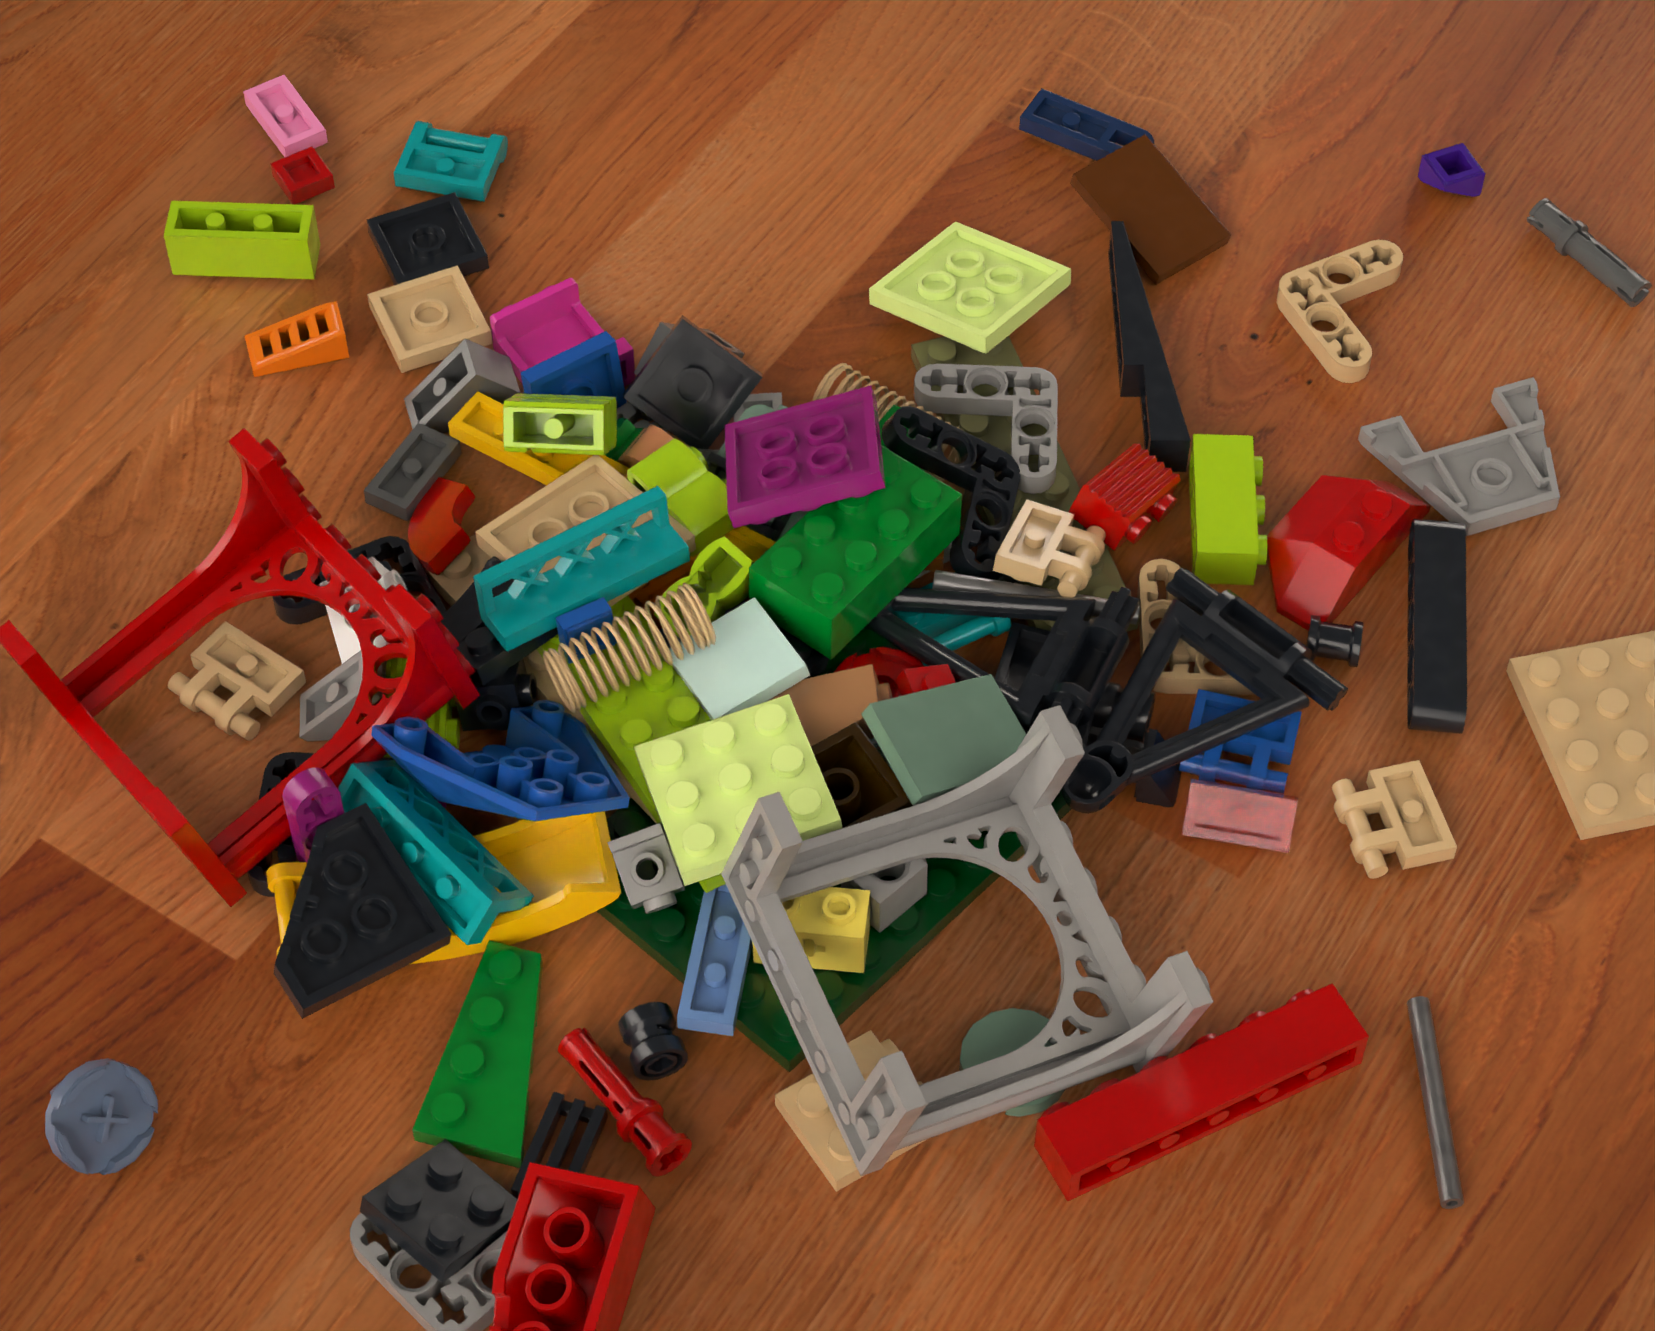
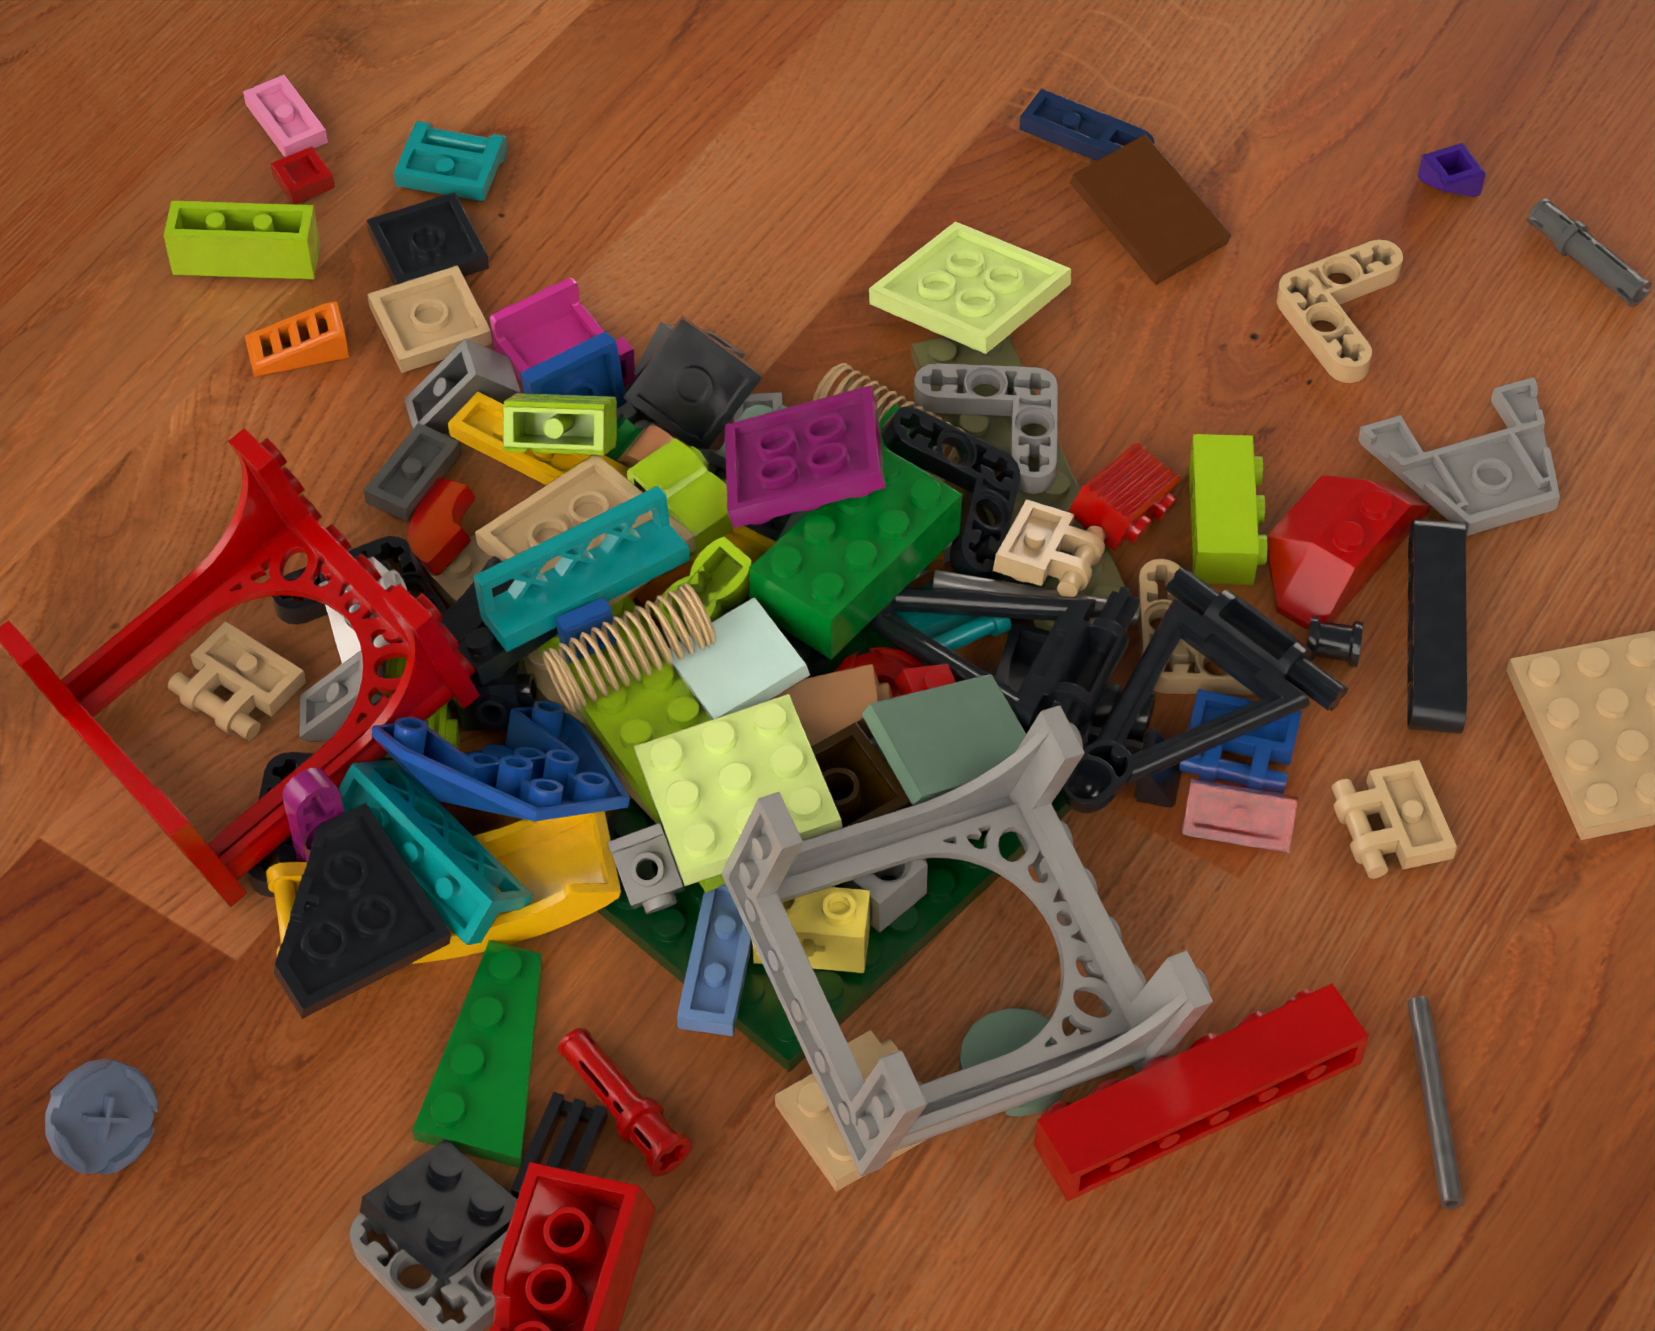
black wheel [618,1002,688,1081] -> none
black slope [1108,221,1191,472] -> none

